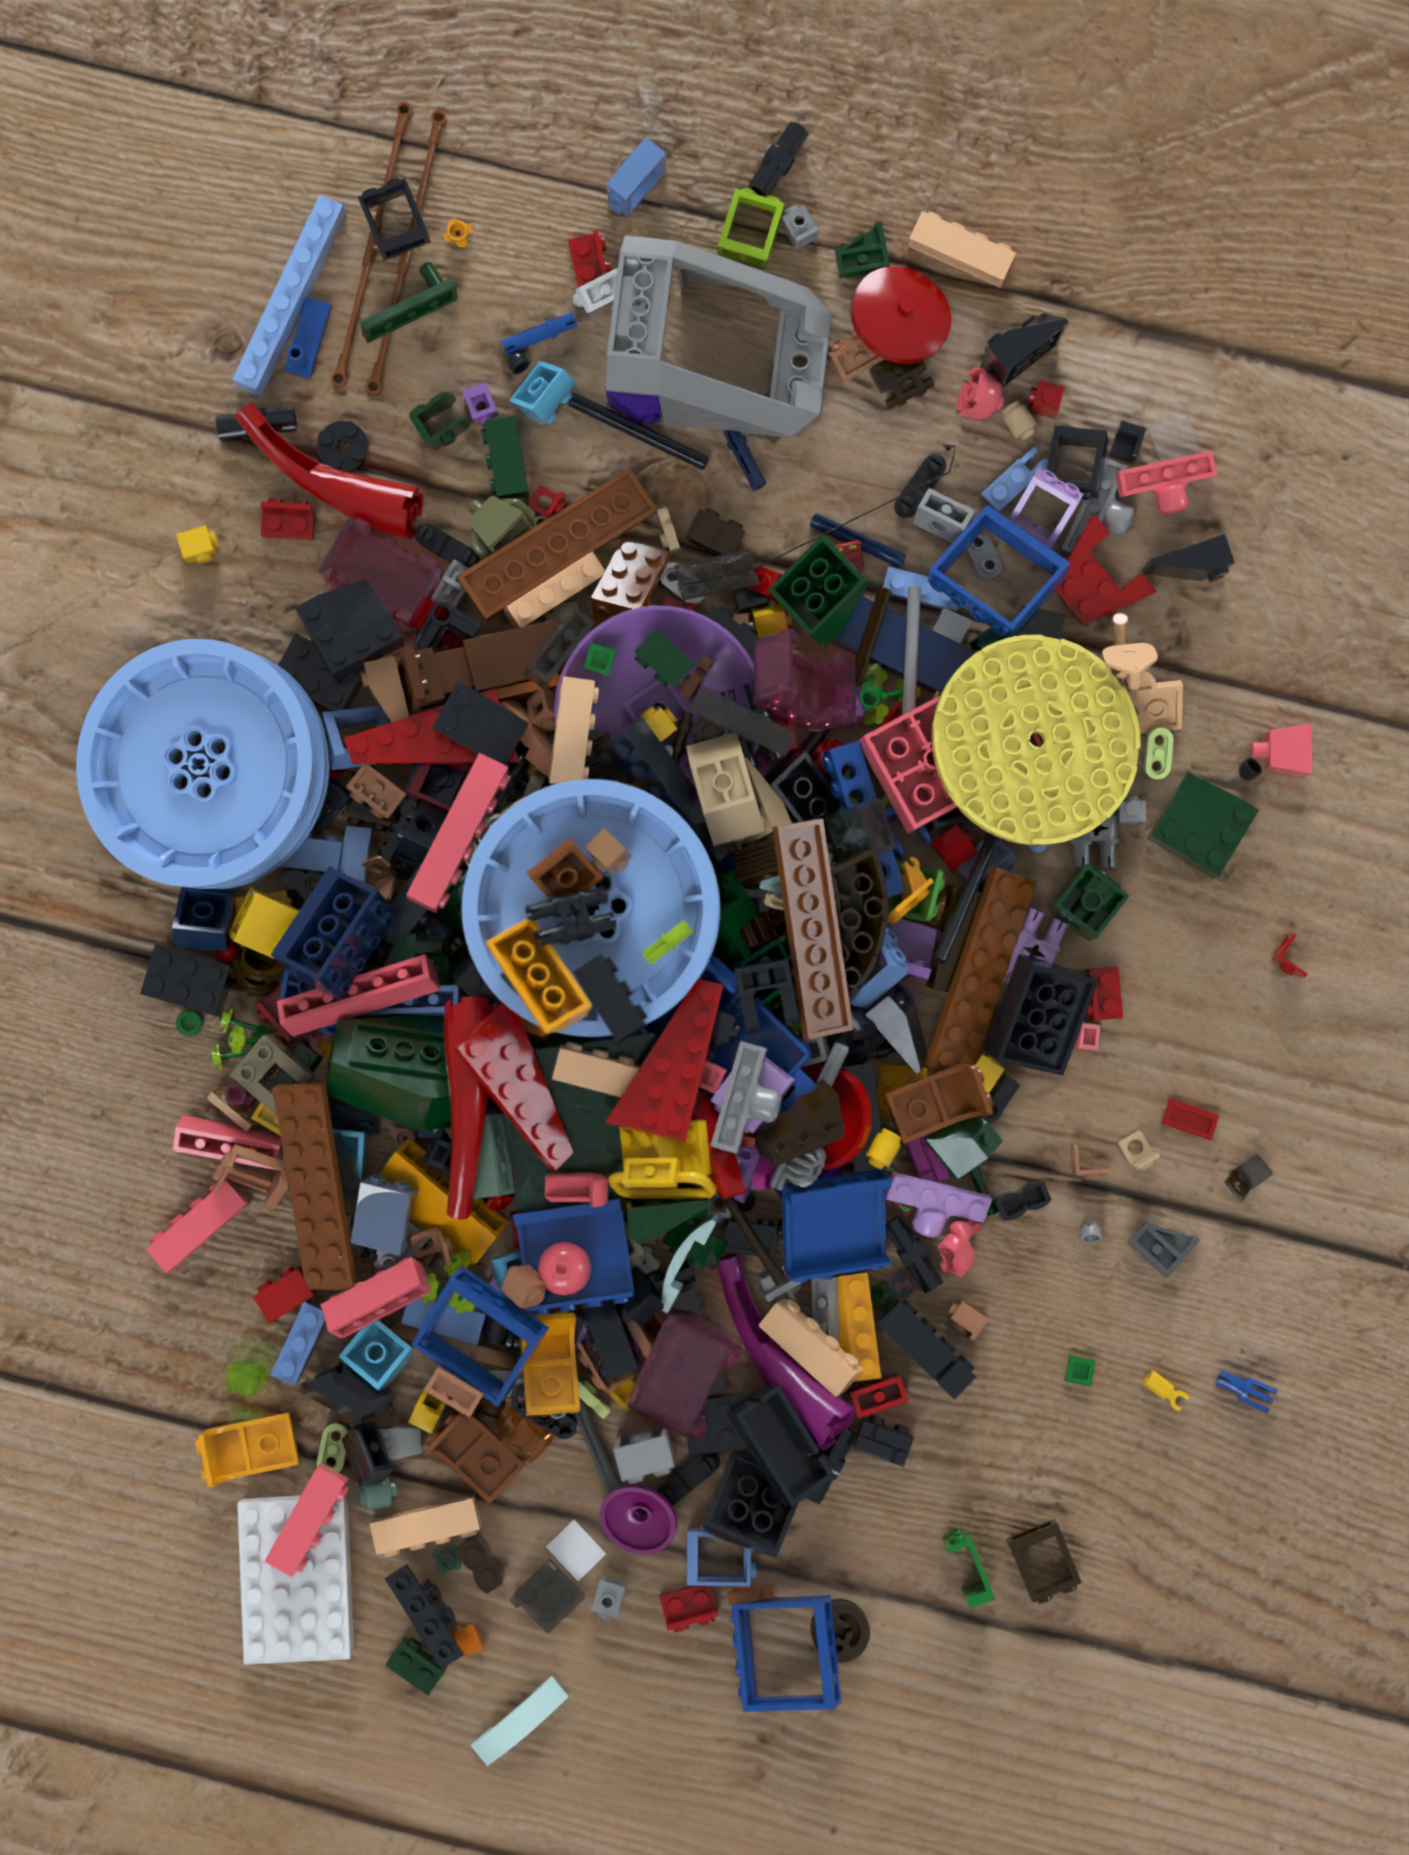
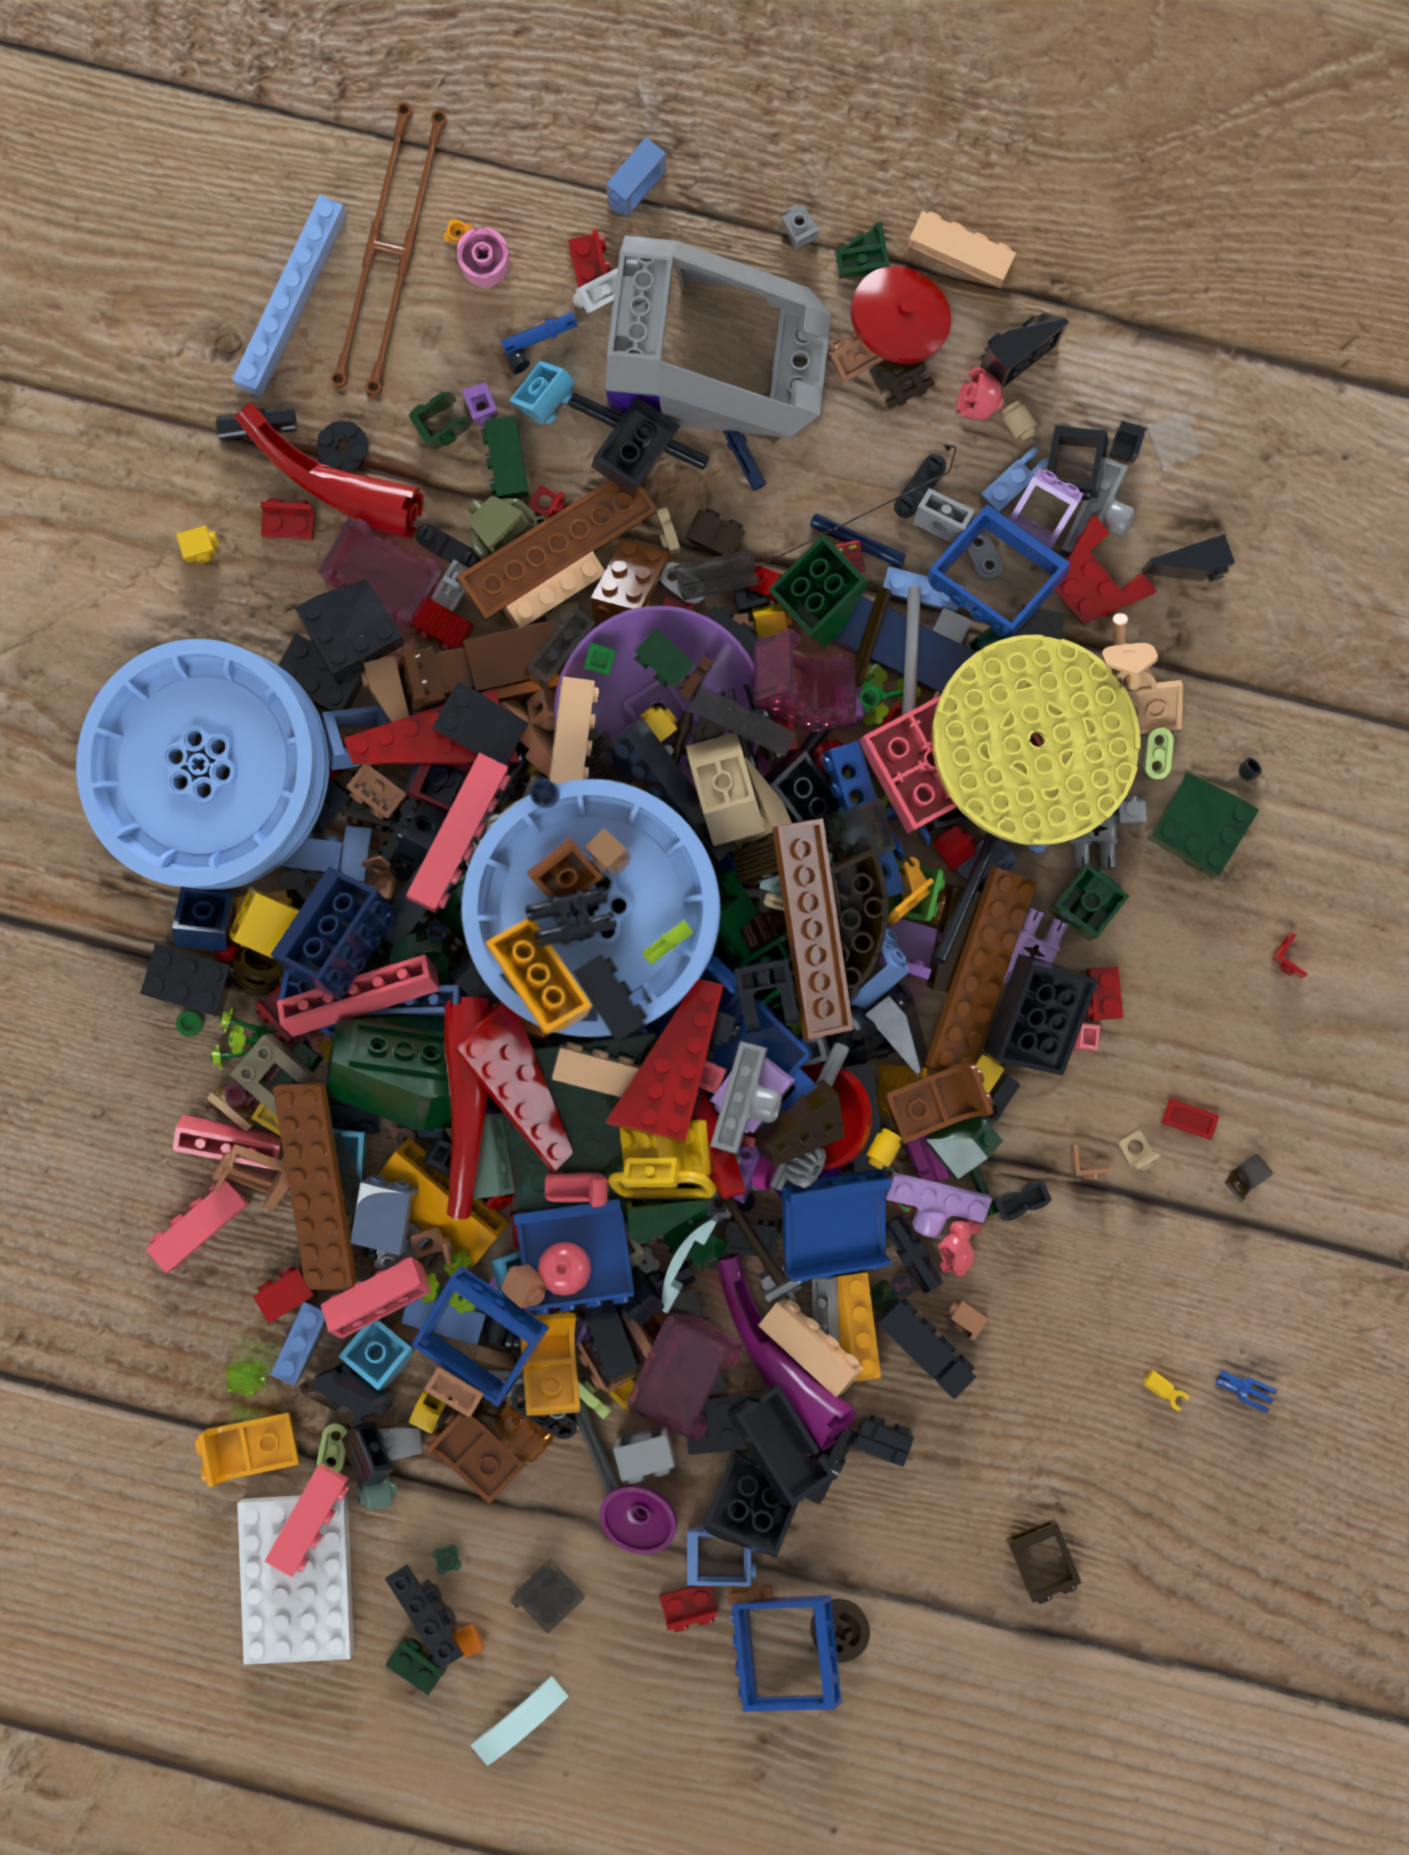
blue piece [284,297,332,379] -> none
black window [358,178,431,261] -> none
dark green piece [360,262,458,344] -> none
light nougat brick [369,1494,482,1557] -> none
black piece [414,602,483,653] -> none
dark brown brick [458,1533,505,1594] -> none
white sticker [546,1520,606,1581] -> none
light grey brick [591,1575,626,1620] -> none
black piece [657,1452,720,1506] -> none
lime window [717,188,785,269] -> none
black piece [749,122,809,197] -> none
red brick [848,1372,909,1418] -> none
green panel [942,1528,995,1609] -> none
red brick [1028,380,1065,419] -> none
green tile [1064,1355,1096,1386] -> none
light grey hinge [1080,1222,1102,1244] -> none
coral plate [1115,450,1218,514] -> none
dark grey wing [1127,1222,1200,1278] -> none
coral torso [1250,724,1312,776] -> none
none -> bright pink brick [457,227,511,289]
none -> dark blue wheel [530,779,560,808]
none -> black slope [591,397,680,496]

